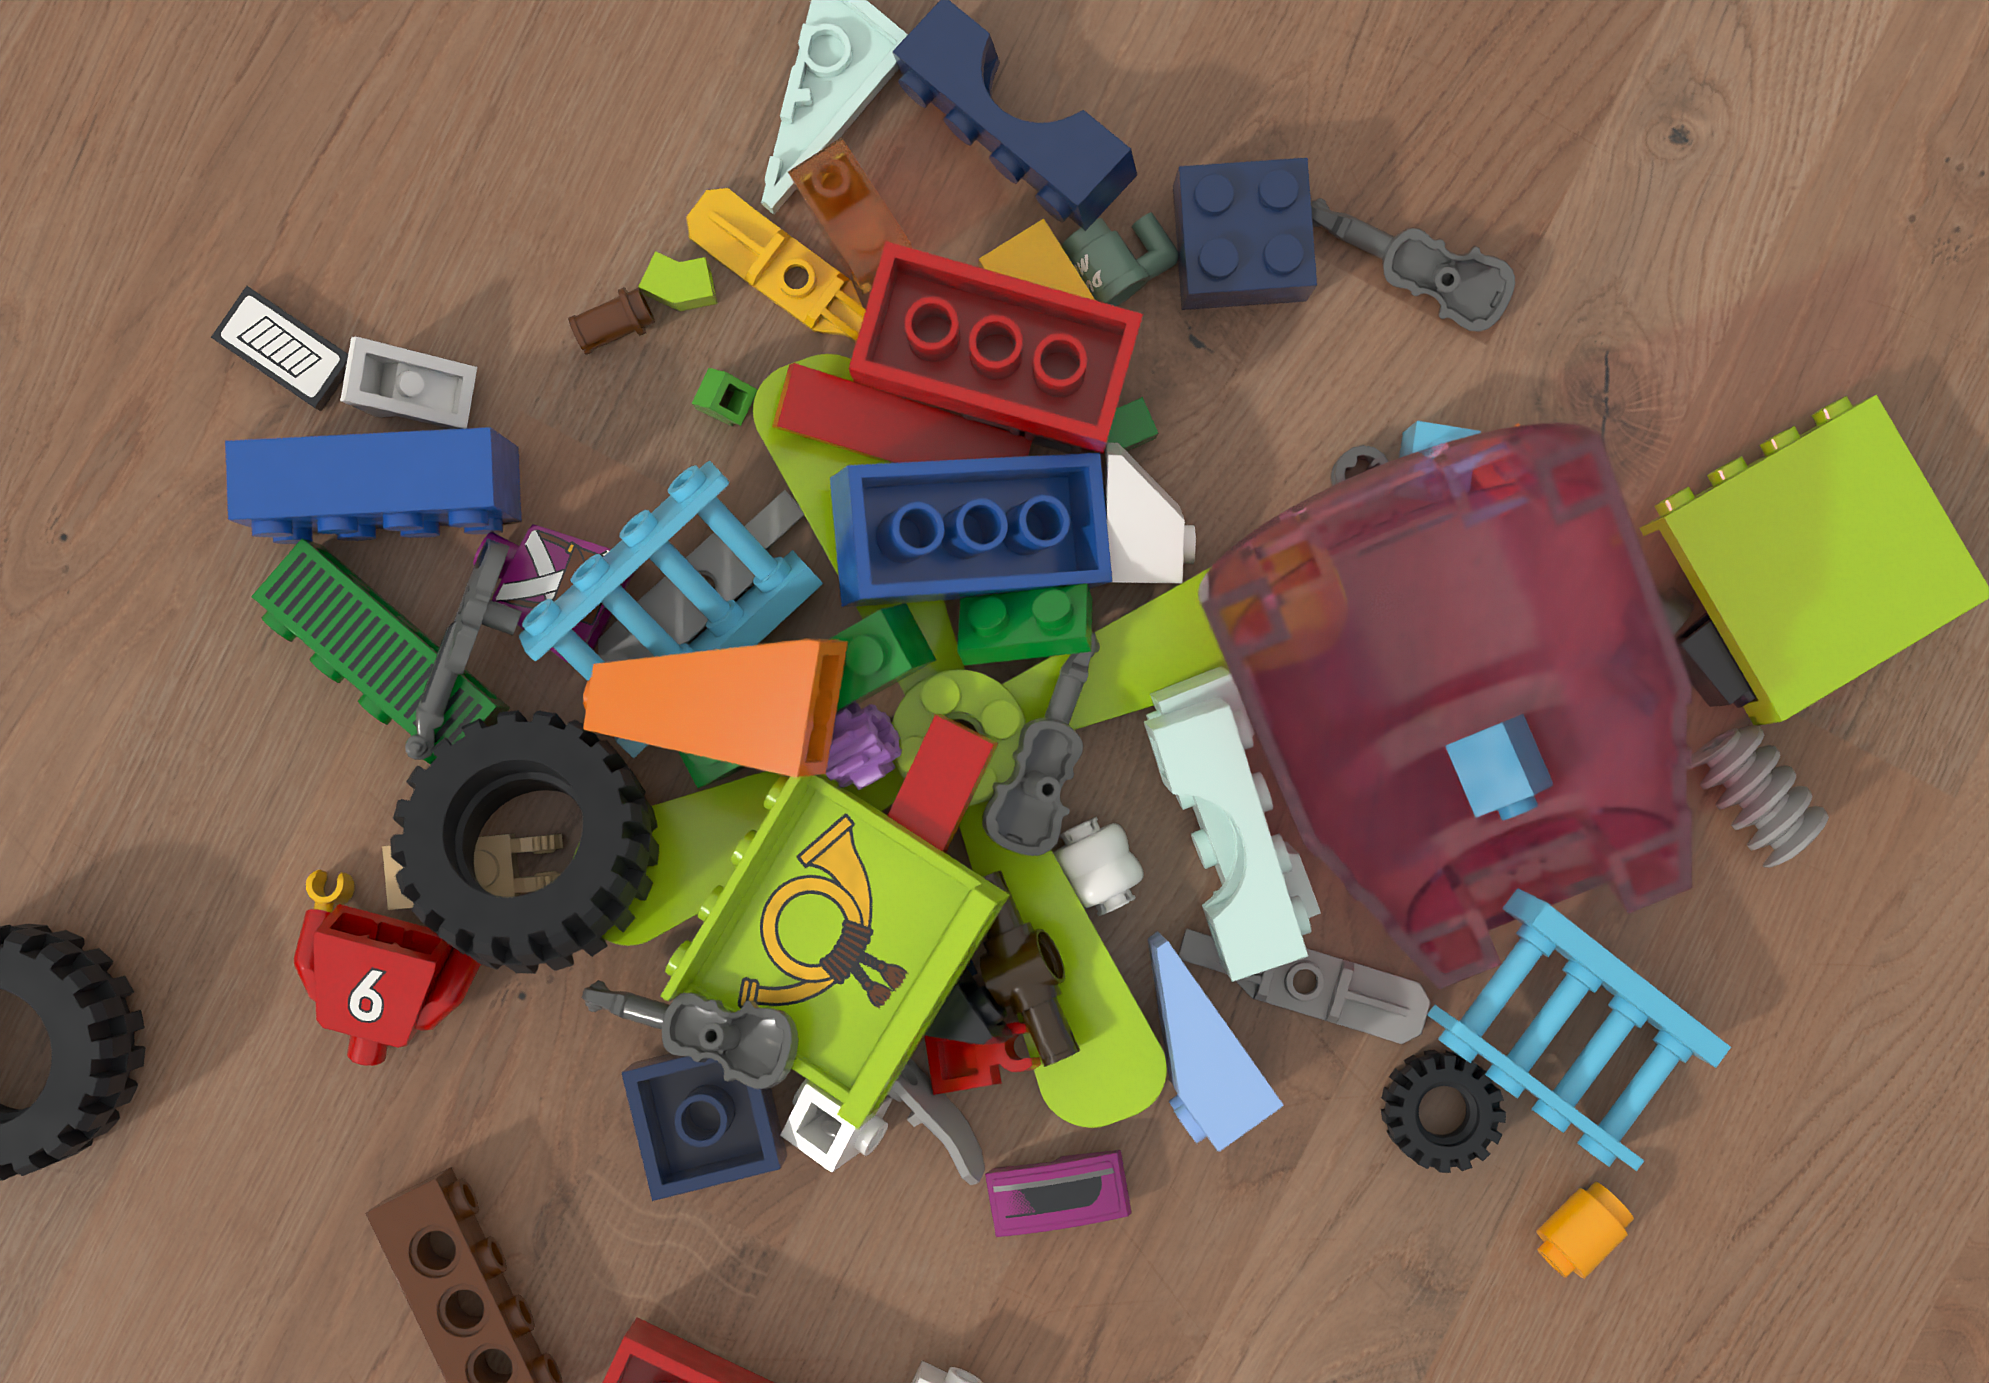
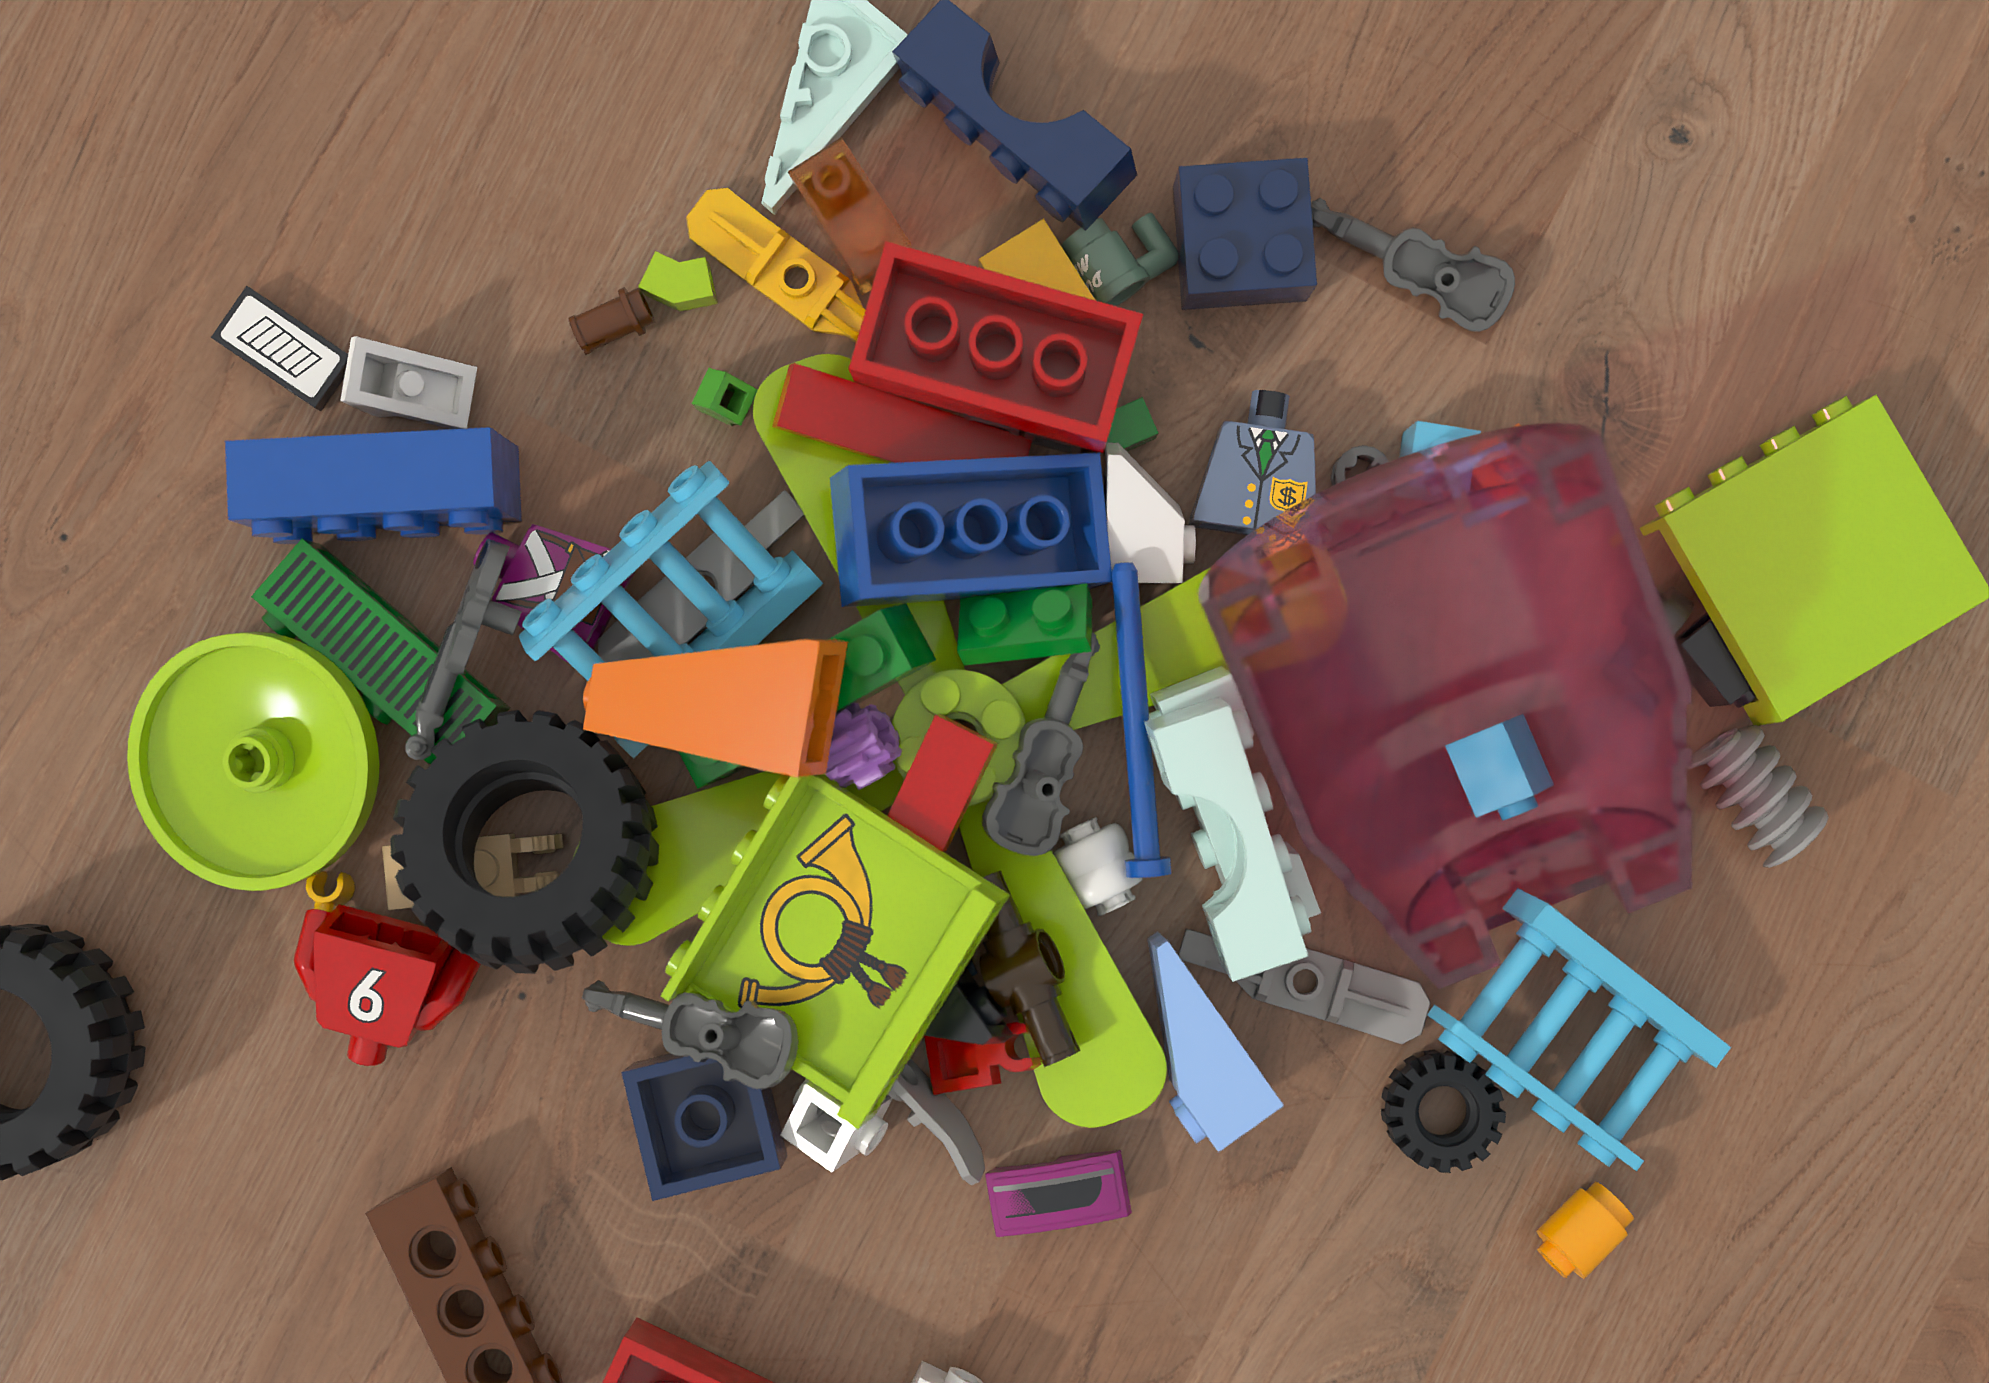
none -> lime dish [127,632,380,891]
none -> blue bar [1111,562,1172,878]
none -> sand blue torso [1189,390,1317,539]

